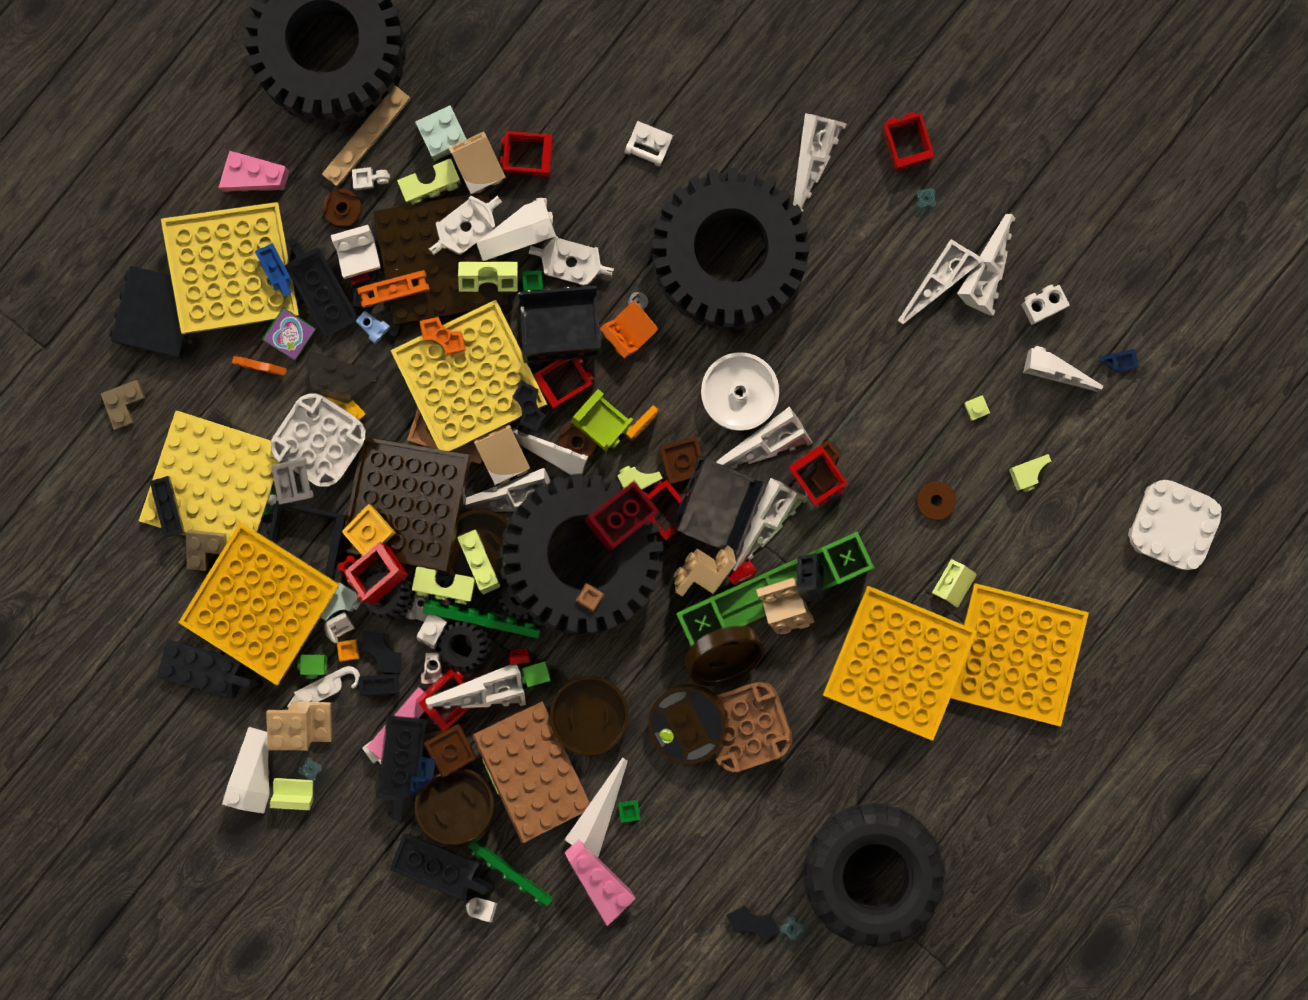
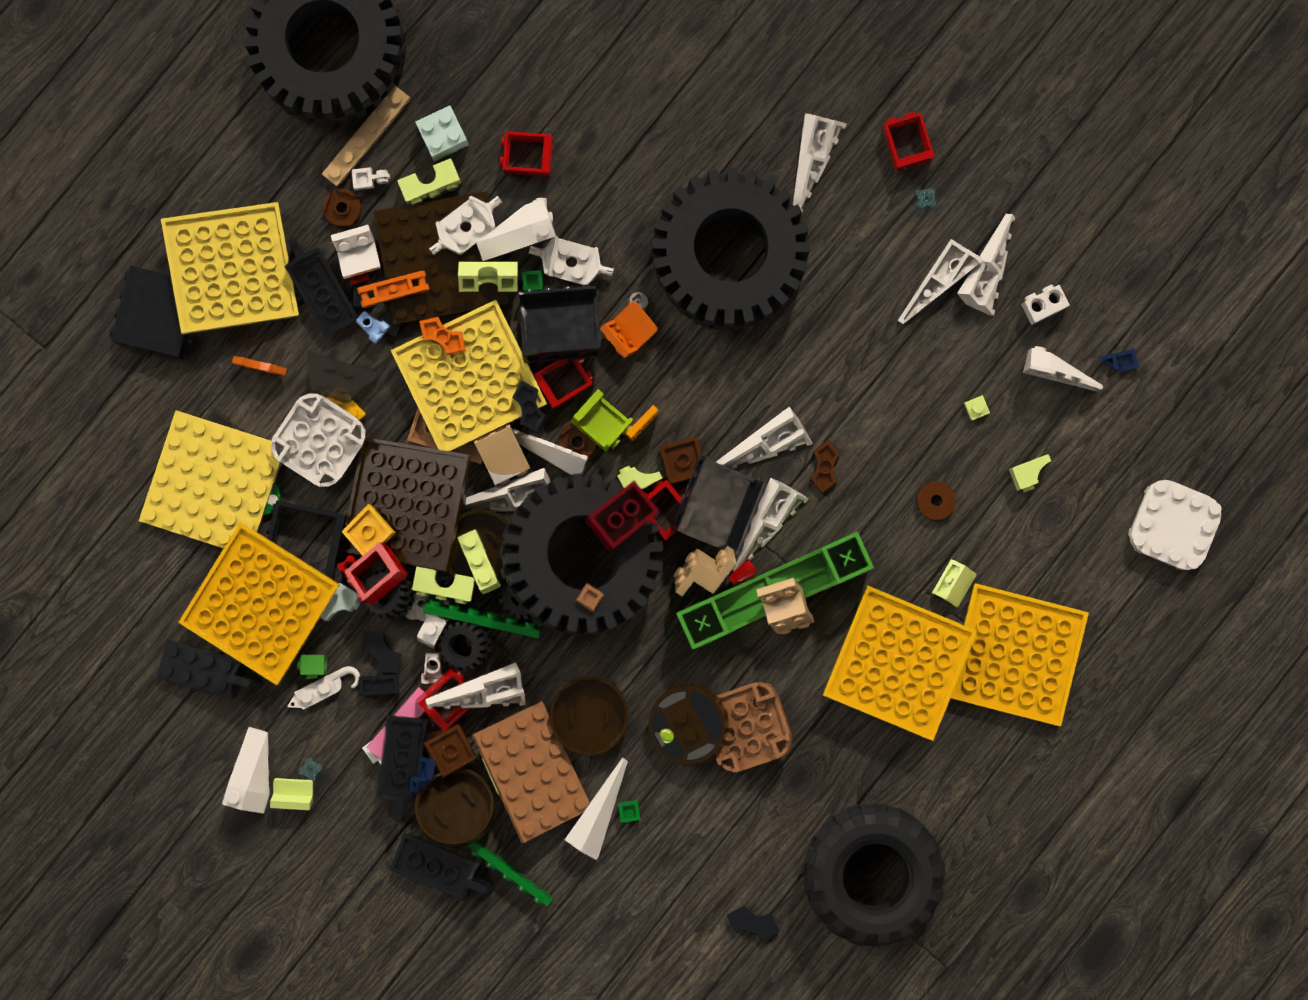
dark tan plate [101,380,145,430] -> none
black plate [149,476,185,538] -> none
dark tan plate [186,530,226,571] -> none
bright pink wedge [219,151,290,192] -> none
blue hinge [255,243,292,298] -> none
tile [262,307,316,361] -> none
tan bracket [266,702,332,750] -> none
light grey plate [271,458,313,504] -> none
white plate [324,612,354,643] -> none
light orange tile [337,639,360,662] -> none
tan panel [449,132,506,194] -> none
white plate [466,897,497,923] -> none
red tile [509,649,530,665] -> none
bright green brick [521,661,551,687] -> none
bright pink wedge [565,839,636,926] -> none
white plate [624,121,673,167] -> none
dark brown piece [684,626,764,686] -> none
white dish [701,353,779,431] -> none
clear light blue plate [780,916,804,940] -> none
red window [788,445,848,507] -> none
black brick [797,554,824,602] -> none

